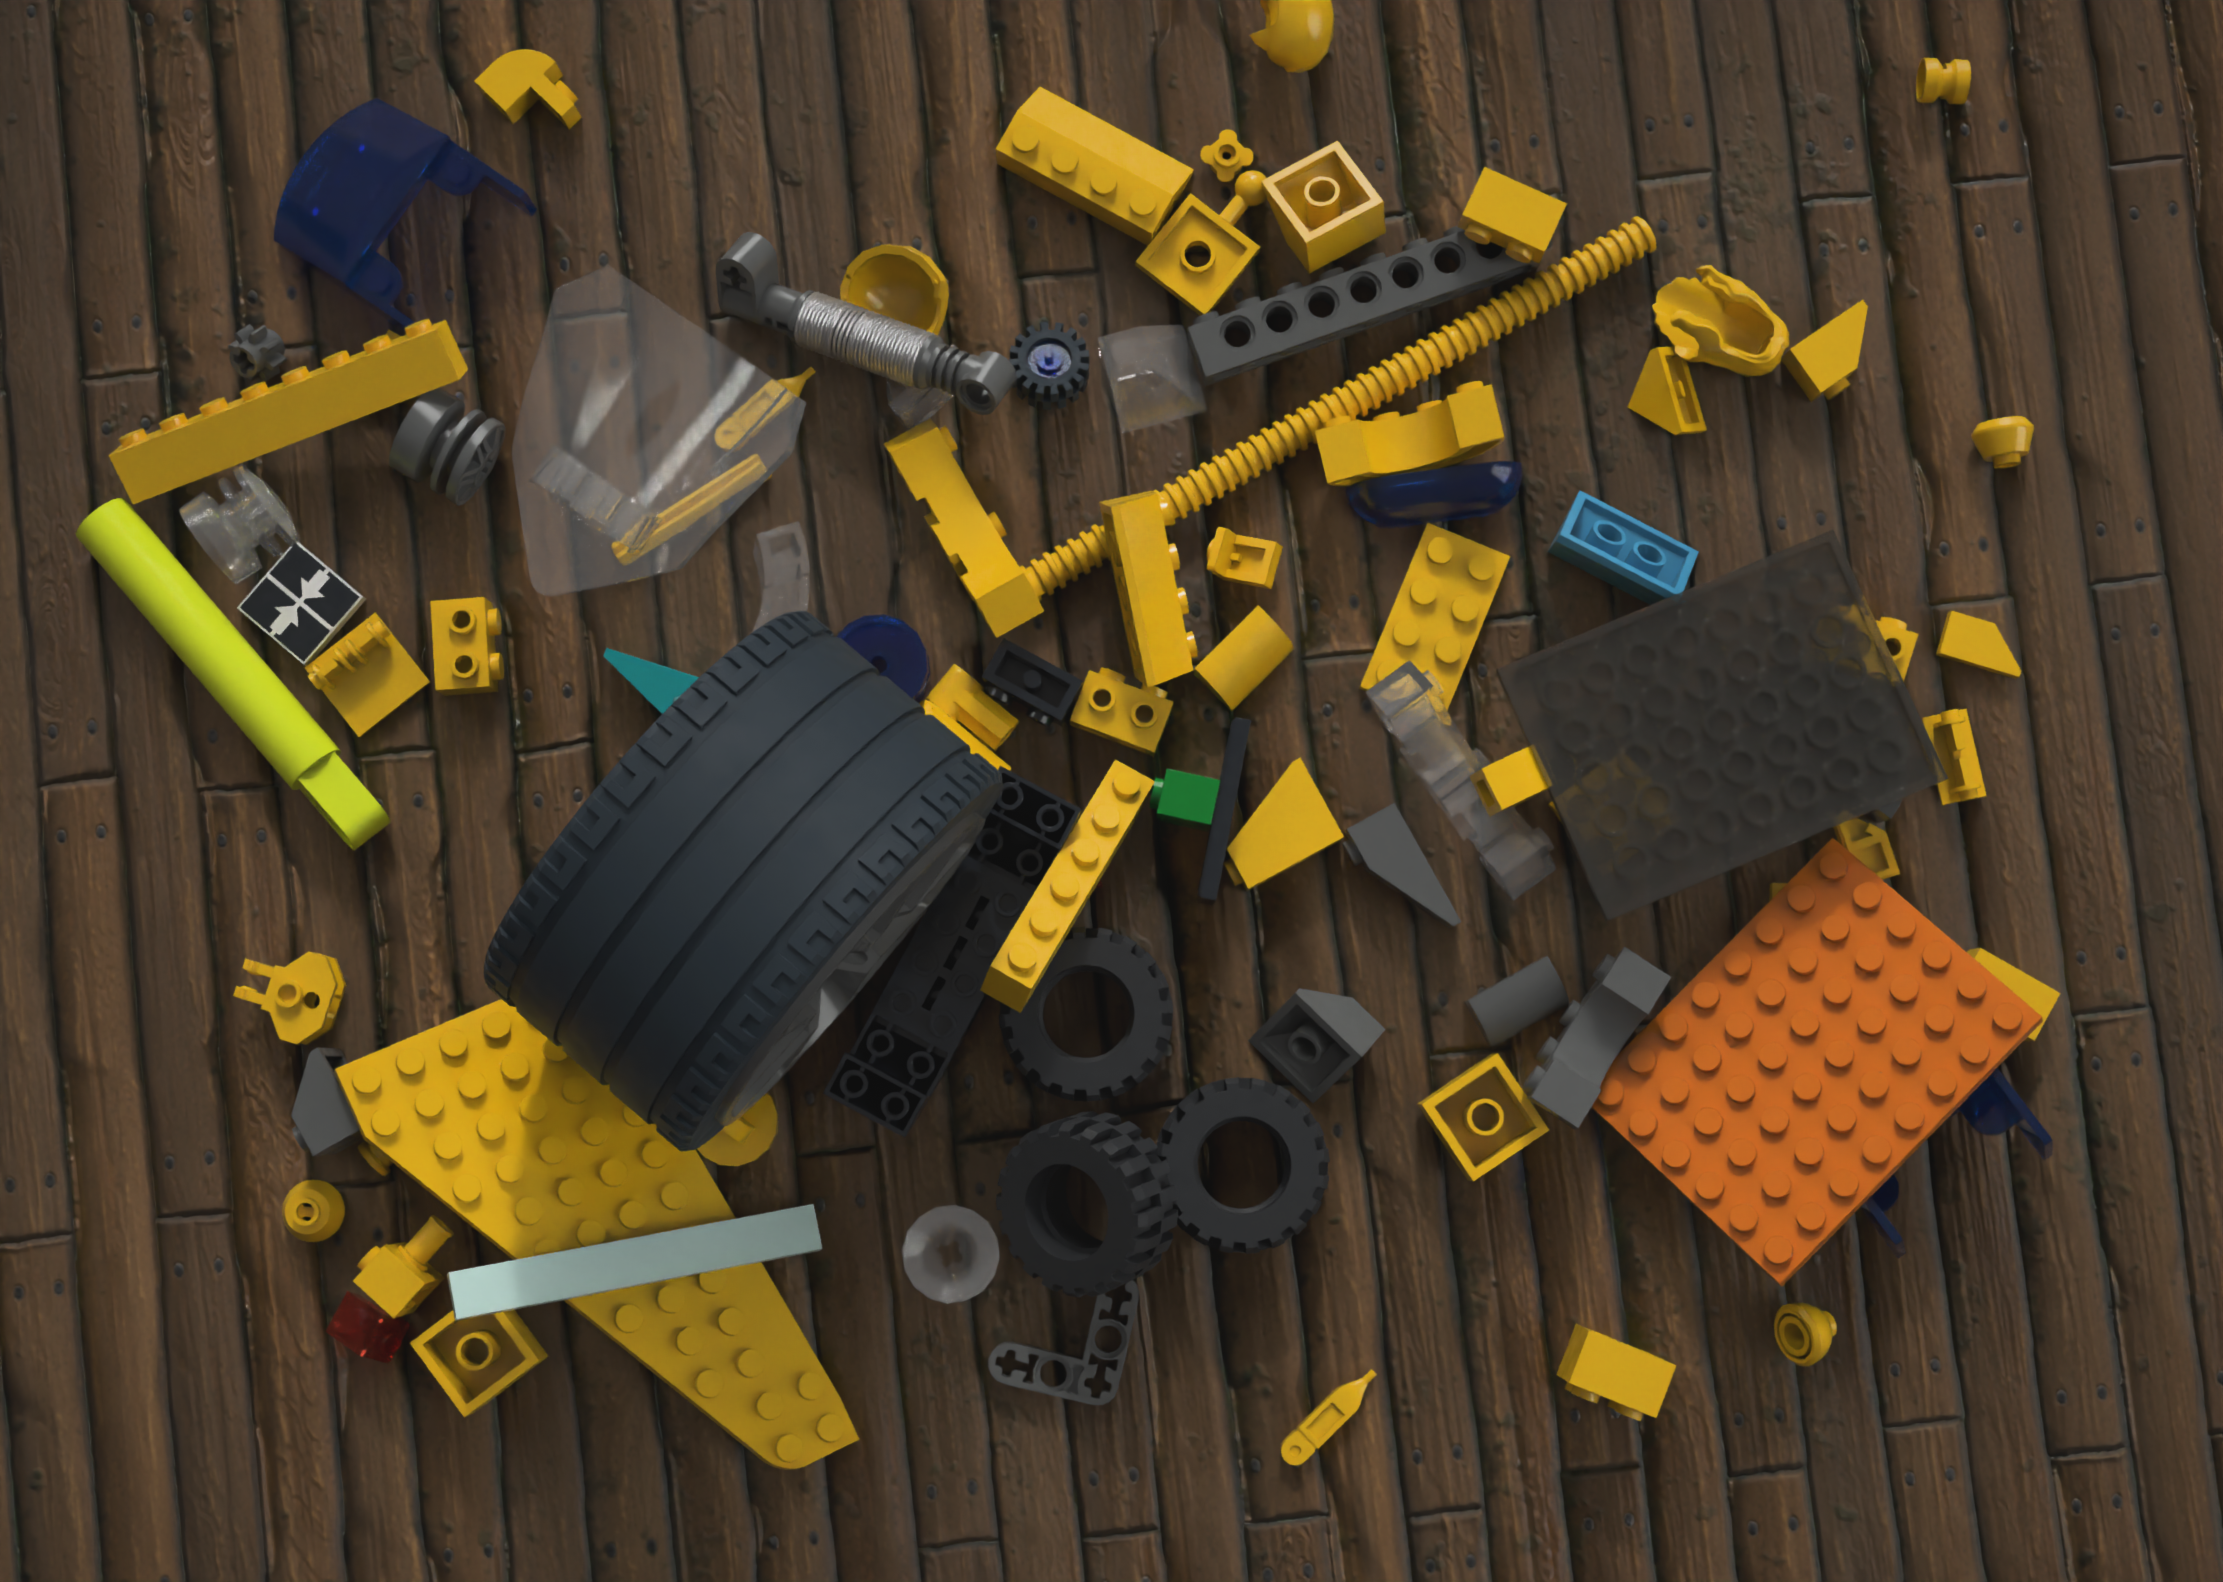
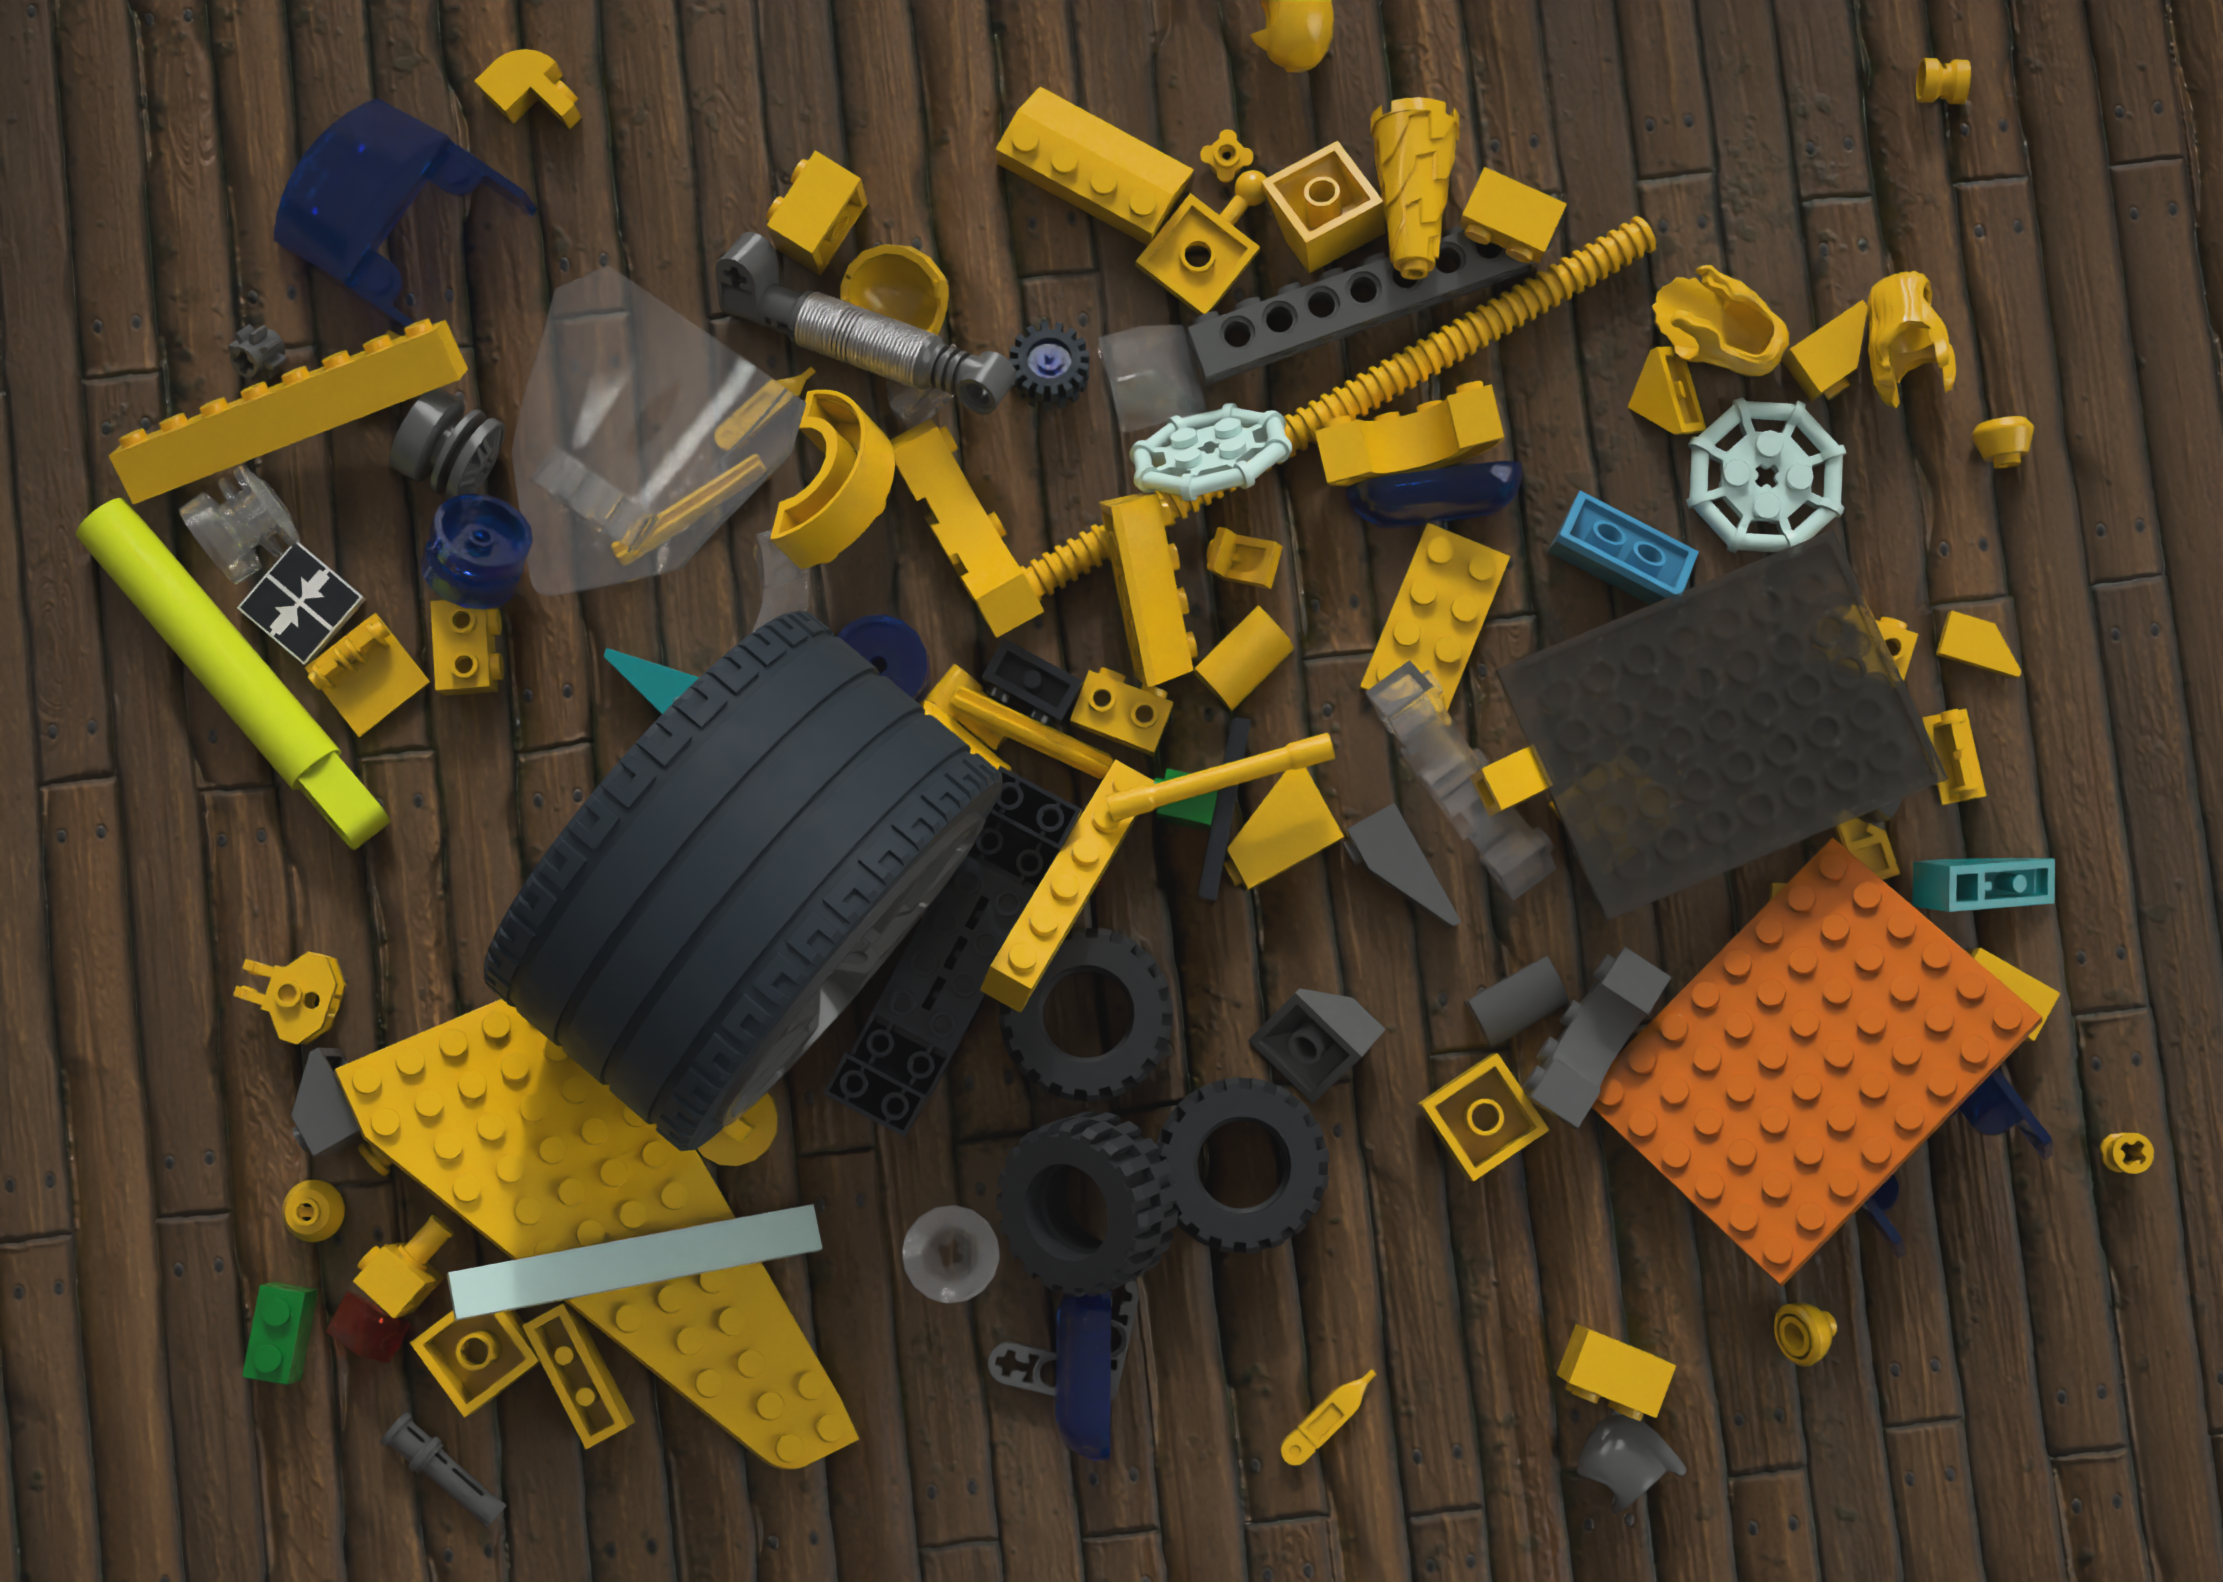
none -> green brick [242,1282,319,1385]
none -> dark grey pin [379,1411,507,1528]
none -> clear blue wheel [421,493,533,610]
none -> yellow brick [522,1302,635,1449]
none -> yellow brick [766,150,868,276]
none -> yellow brick [770,389,895,569]
none -> yellow axle [948,686,1113,779]
none -> clear blue brick [1055,1290,1111,1461]
none -> yellow piece [1106,732,1335,822]
none -> light aqua plate [1129,403,1292,501]
none -> yellow cone [1370,97,1460,280]
none -> dark grey piece [1577,1415,1686,1514]
none -> light aqua plate [1686,397,1847,557]
none -> yellow hair [1867,271,1956,408]
none -> teal slope [1912,858,2055,912]
none -> yellow bush [2100,1132,2154,1174]

